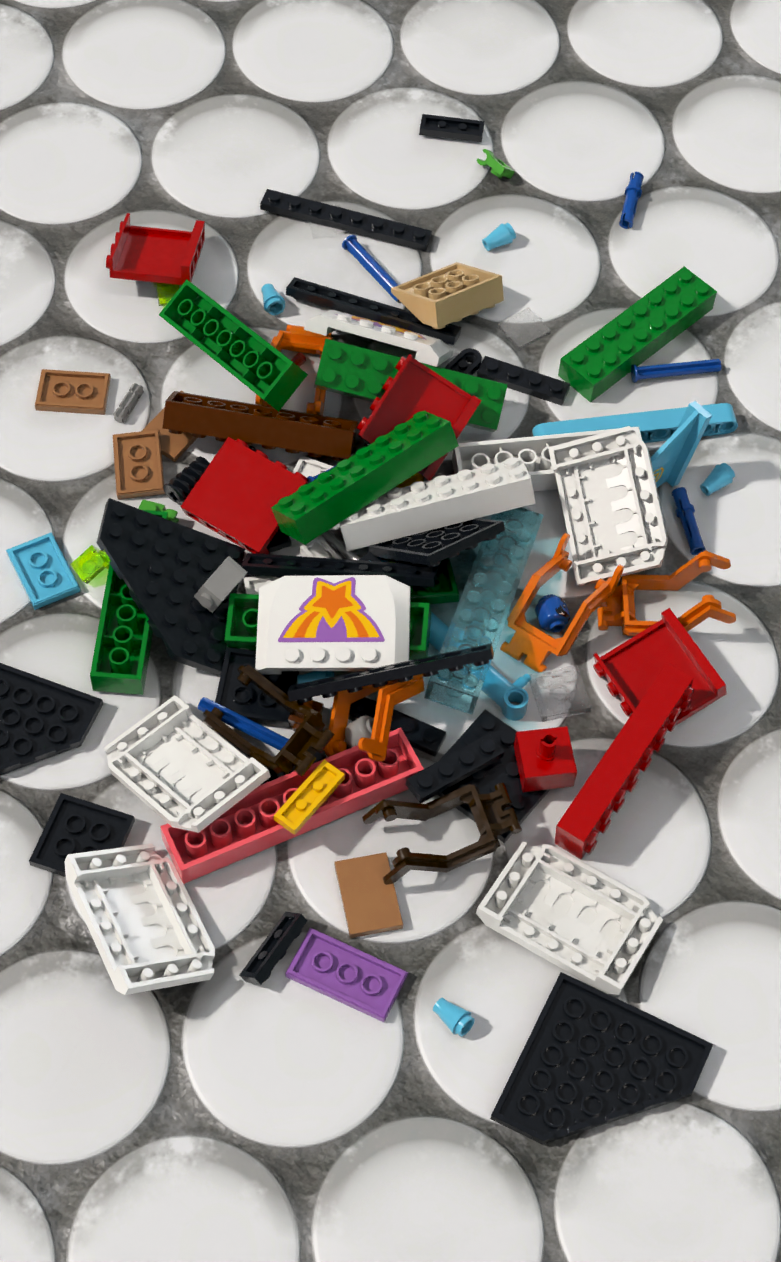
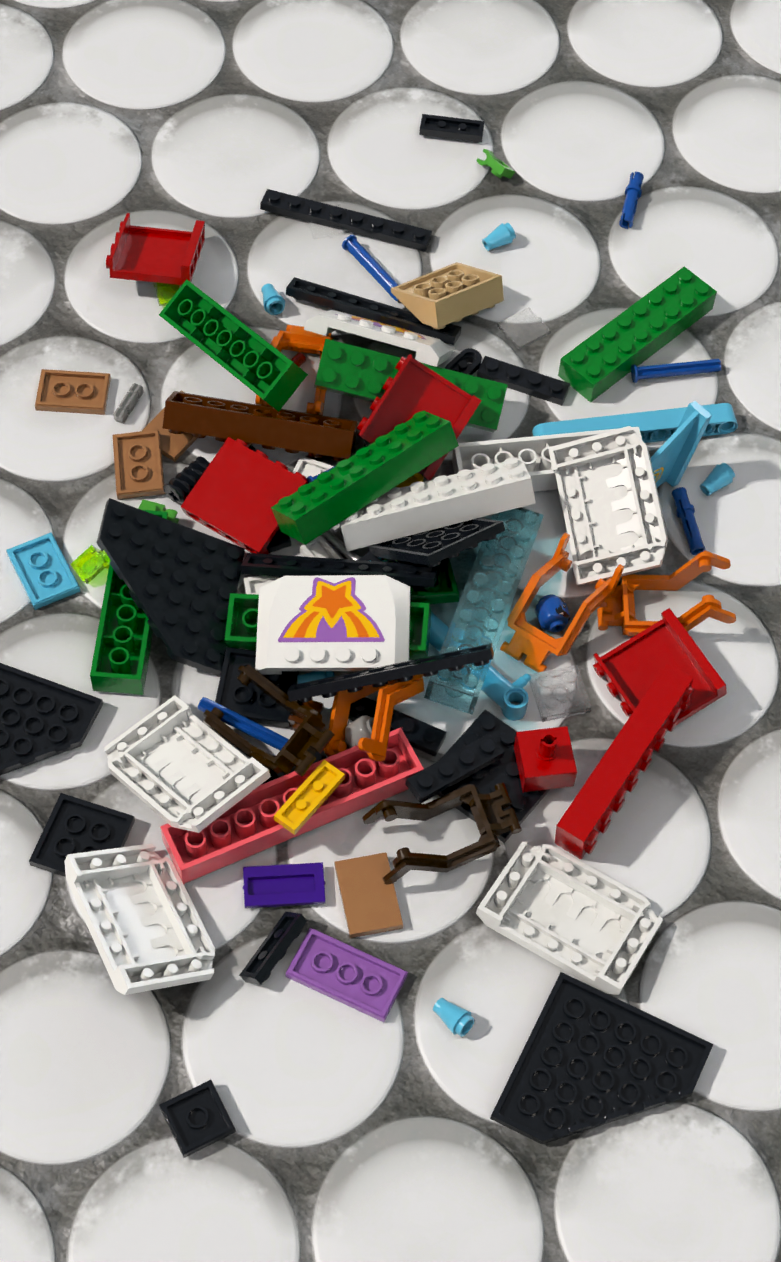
light grey slope [194,556,248,613] -> none
none -> black plate [159,1080,236,1158]
none -> dark purple piece [243,862,325,908]

